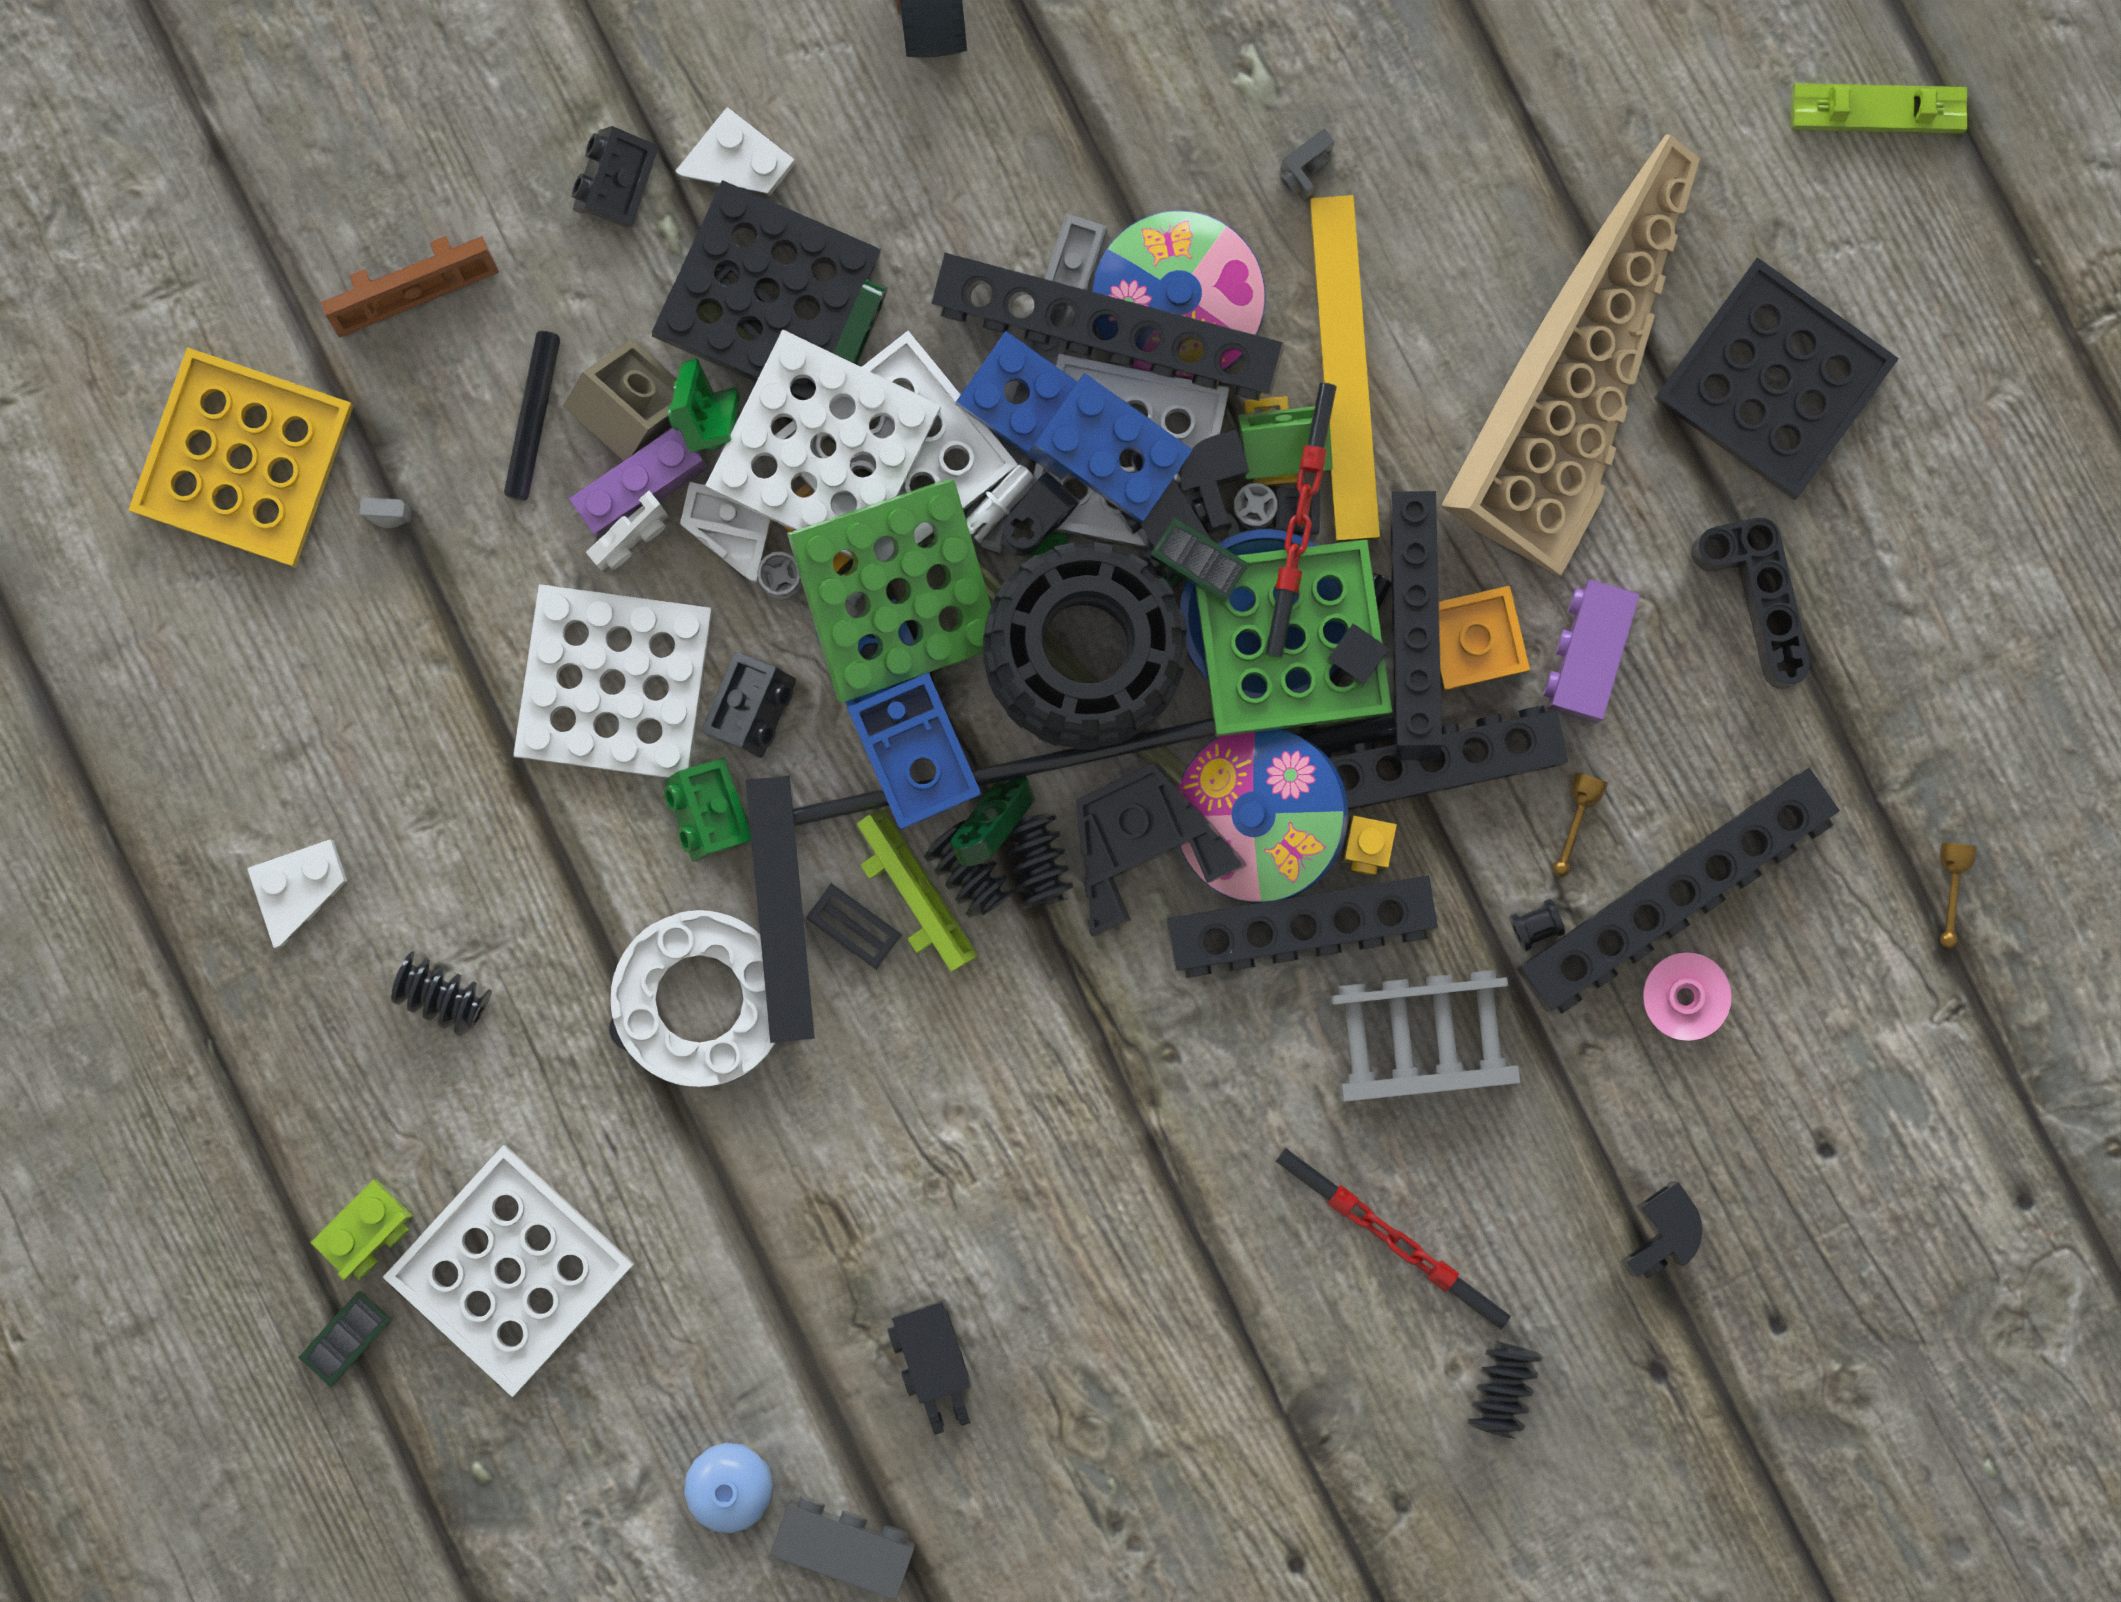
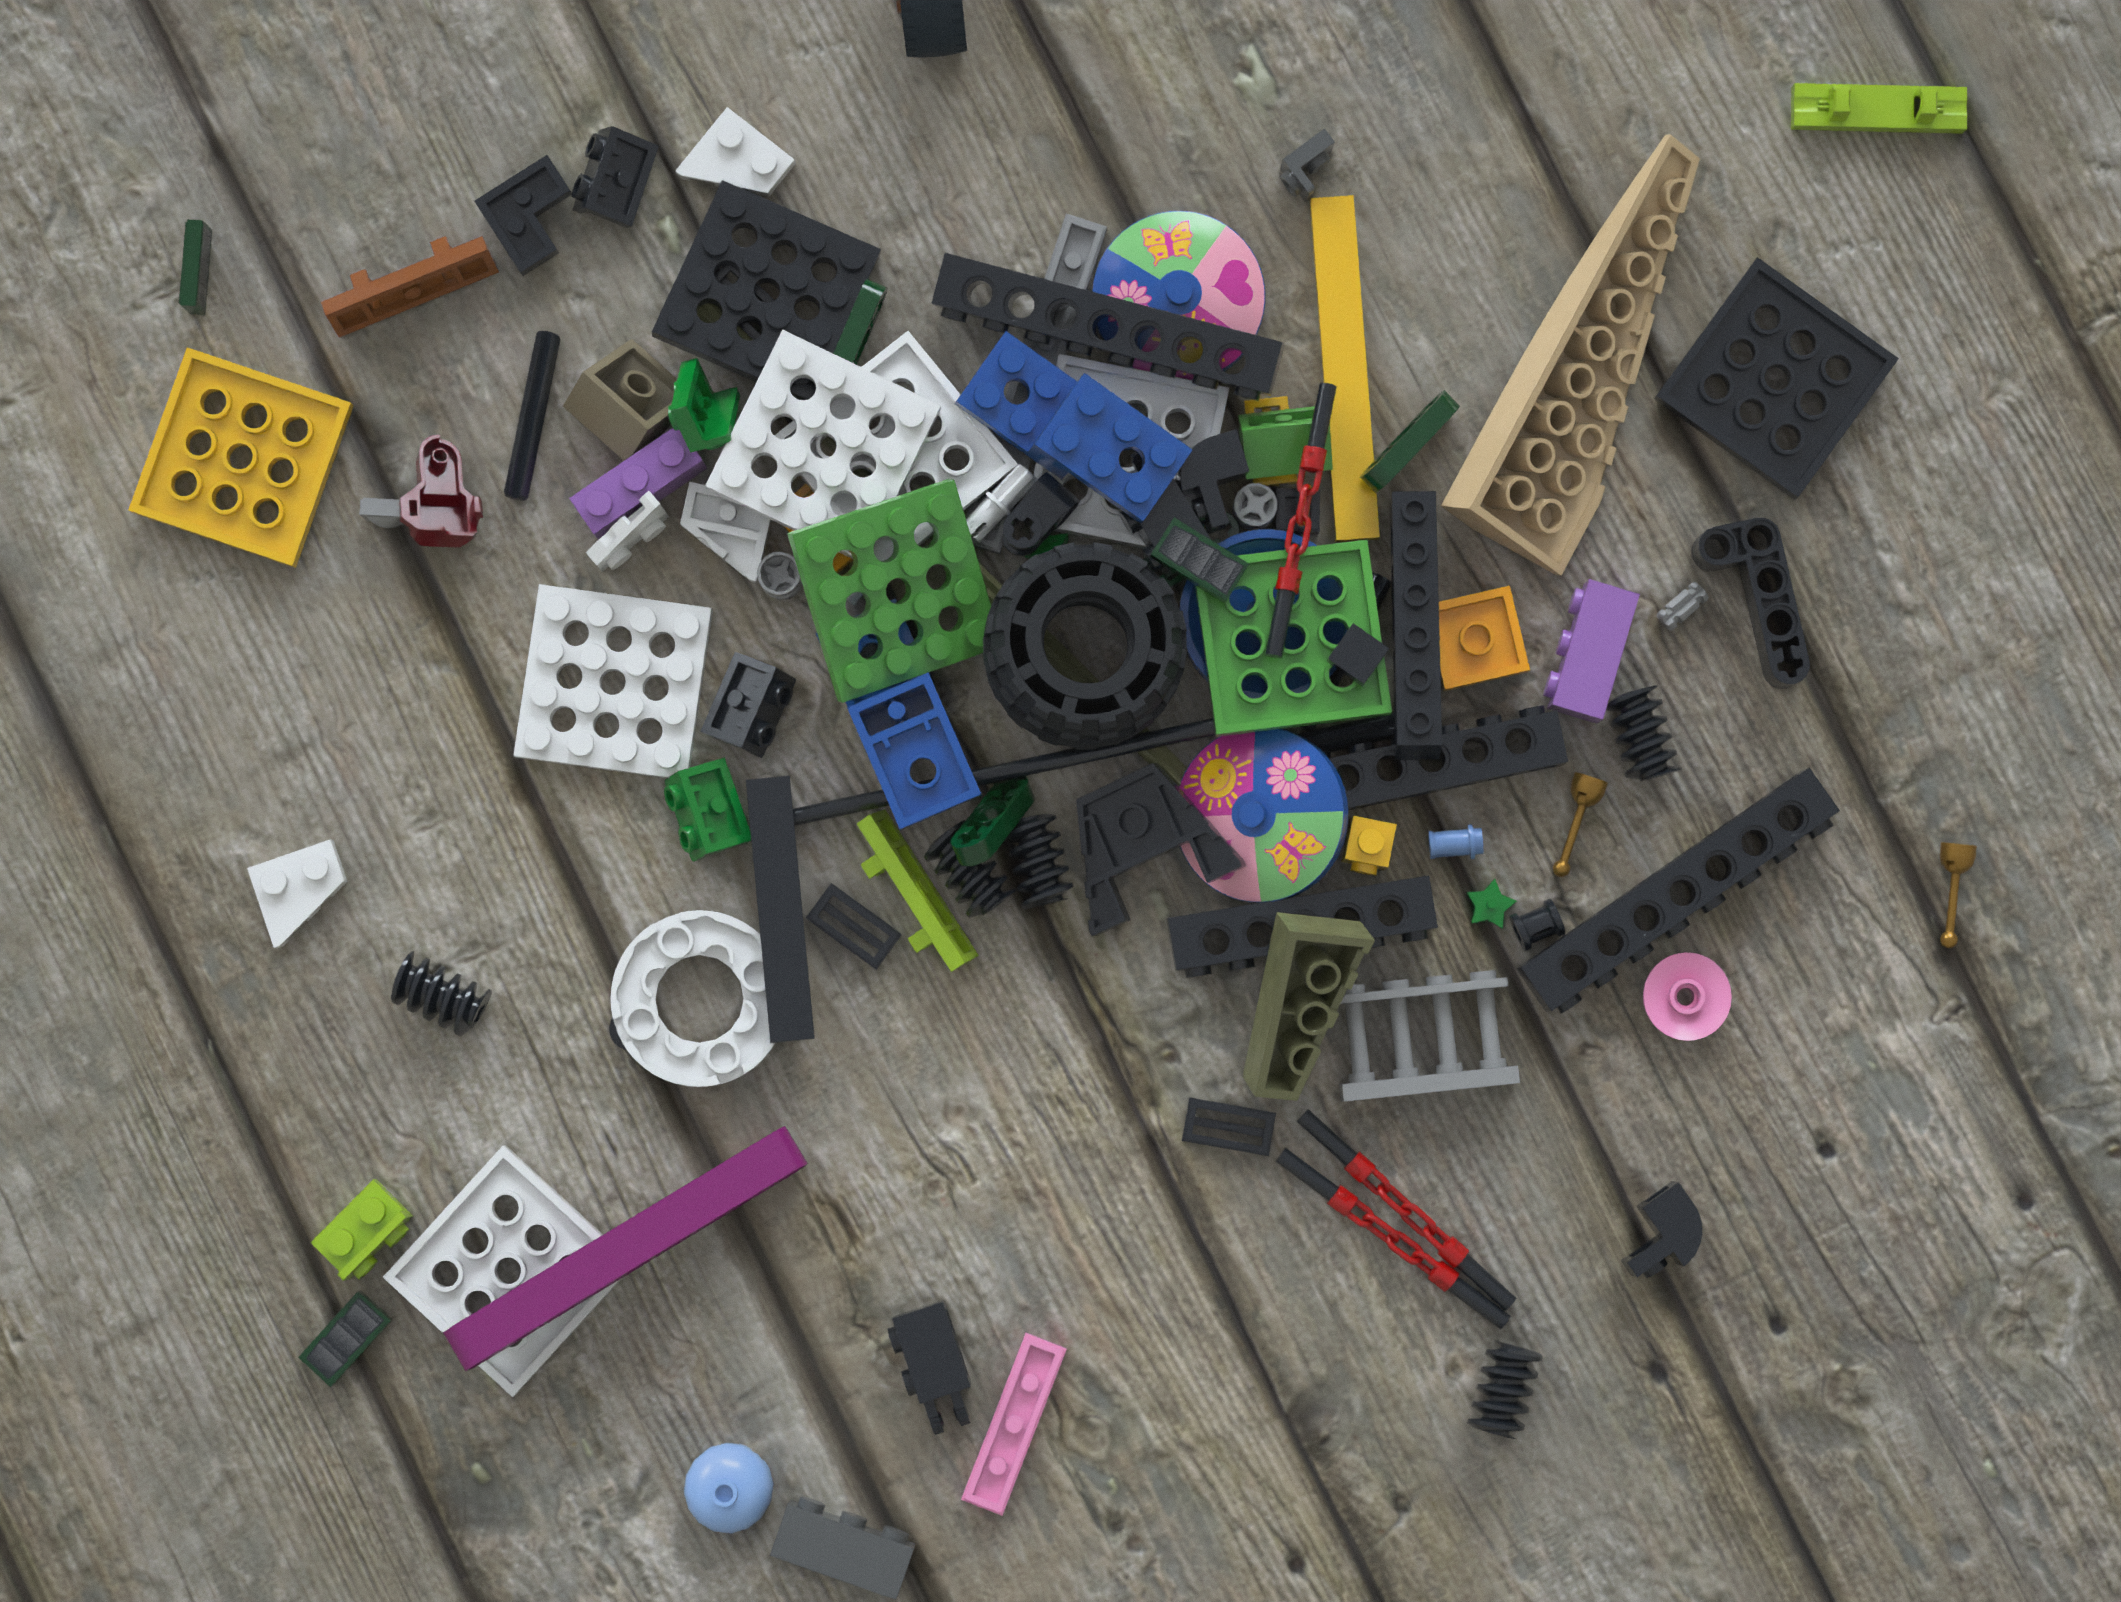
none -> dark green tile [179,219,212,315]
none -> piece [399,434,483,548]
none -> magenta beam [443,1126,808,1372]
none -> black plate [474,155,572,276]
none -> bright pink tile [961,1332,1067,1516]
none -> black tile [1182,1097,1276,1156]
none -> olive wedge [1243,912,1375,1101]
none -> piece [1297,1109,1517,1311]
none -> dark green beam [1360,390,1460,493]
none -> medium blue pin [1428,824,1484,859]
none -> green piece [1466,879,1517,929]
none -> black piece [1606,685,1682,781]
none -> light grey piece [1657,582,1709,631]

